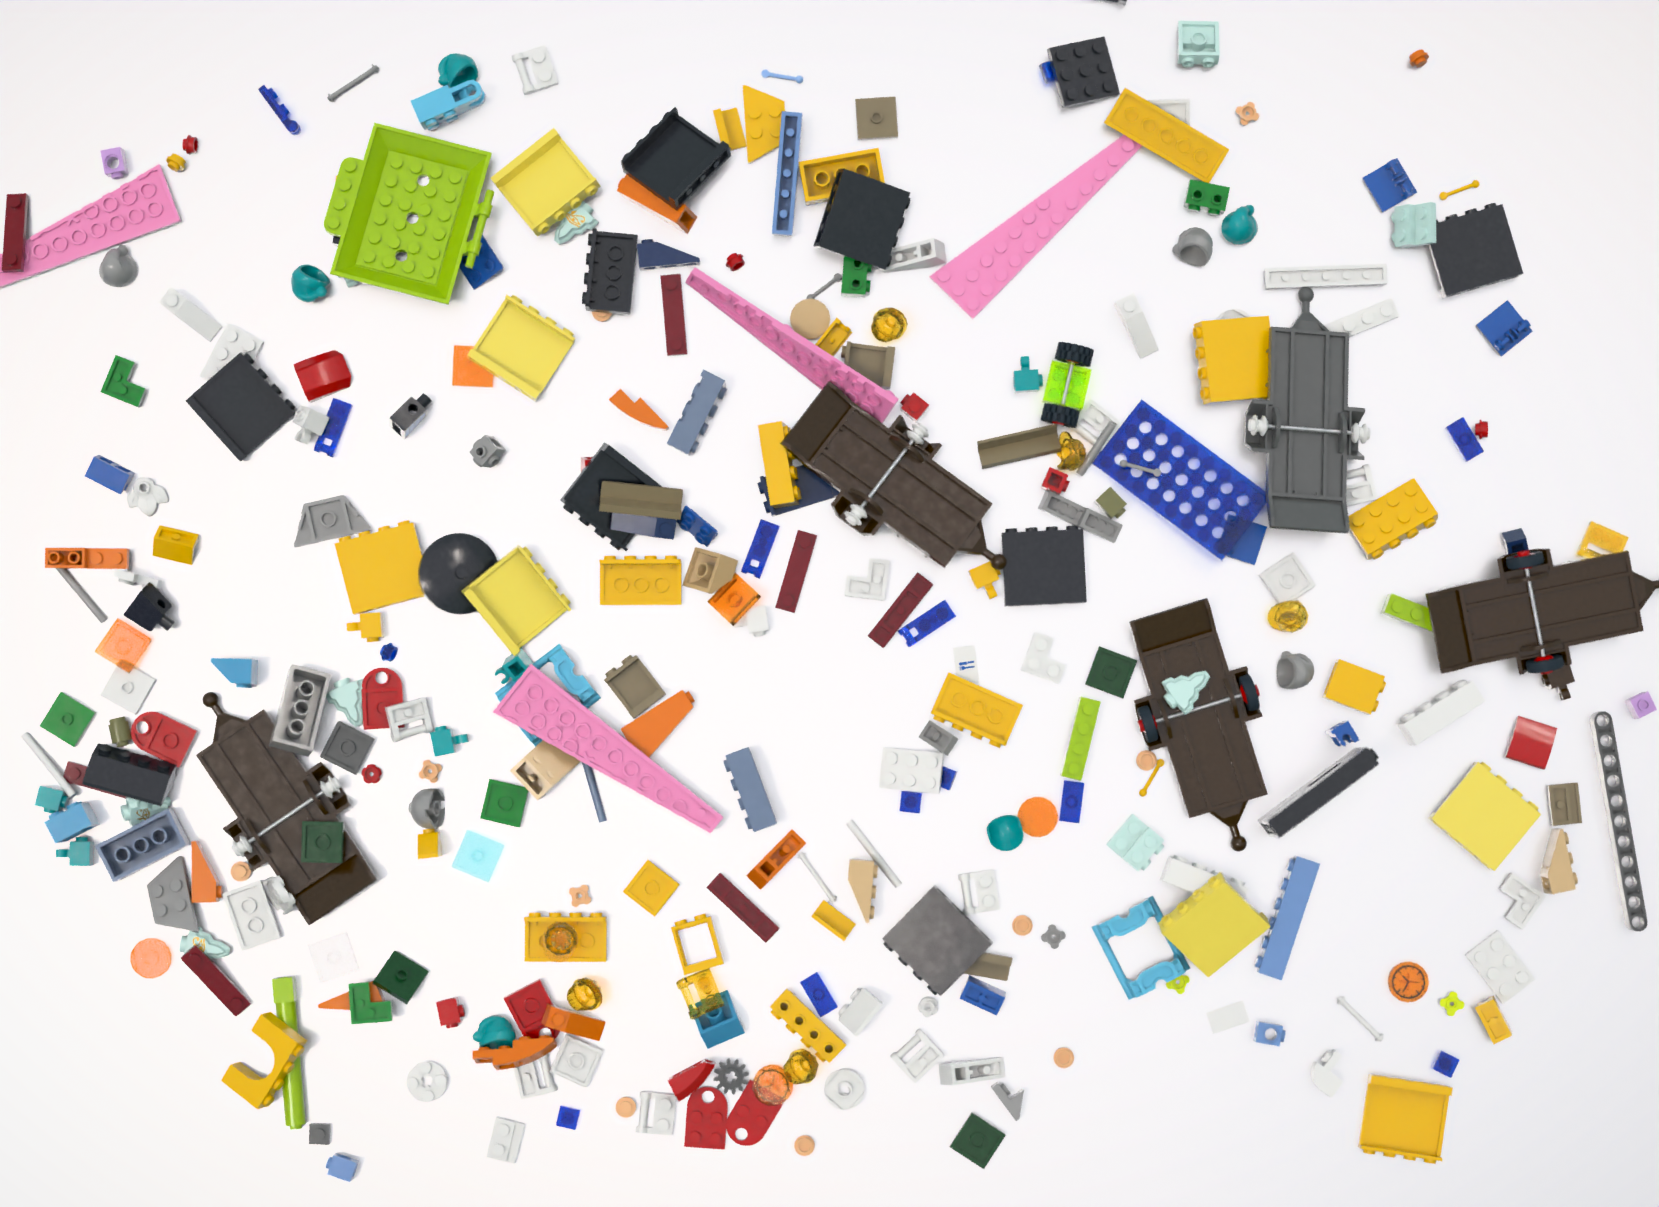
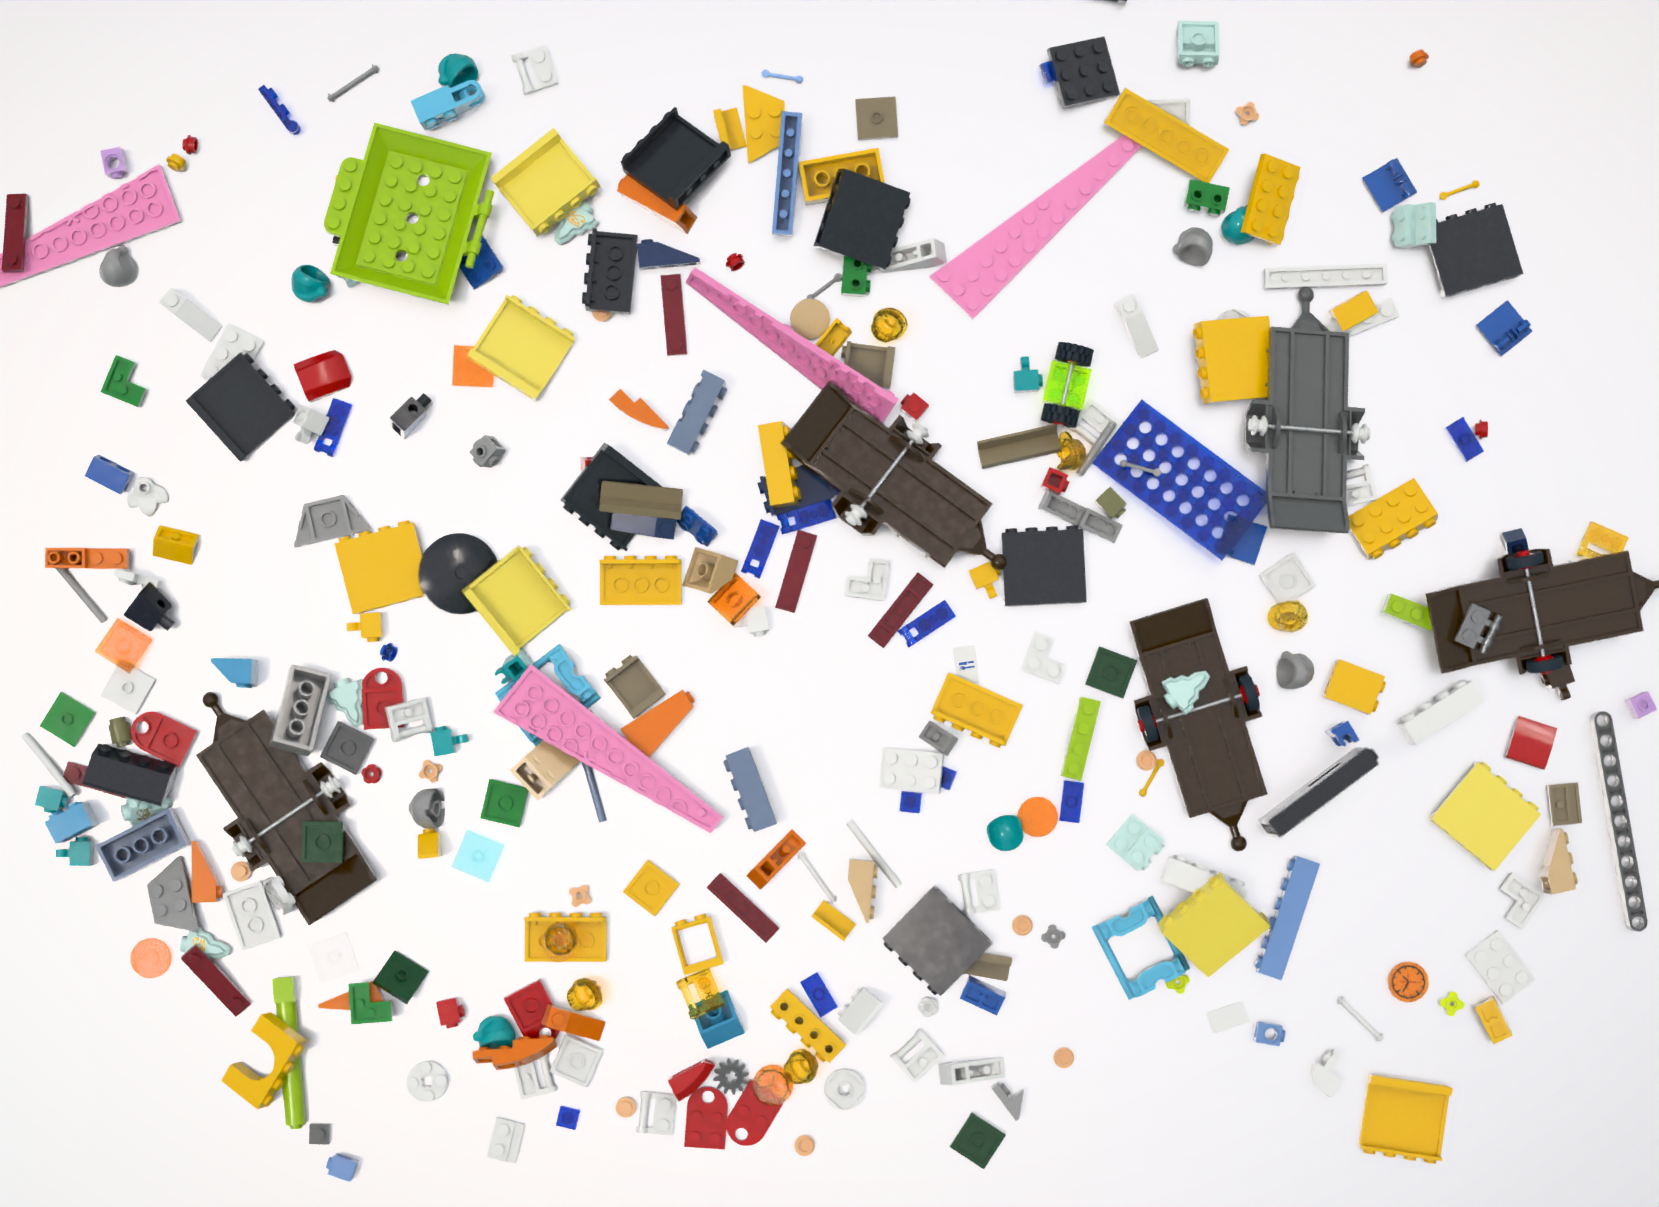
clear blue plate [1431,1050,1460,1078] -> none
none -> clear blue plate [776,499,836,534]
none -> yellow bracket [1241,154,1301,245]
none -> yellow panel [1328,291,1378,332]
none -> flat silver plate [1453,603,1504,654]

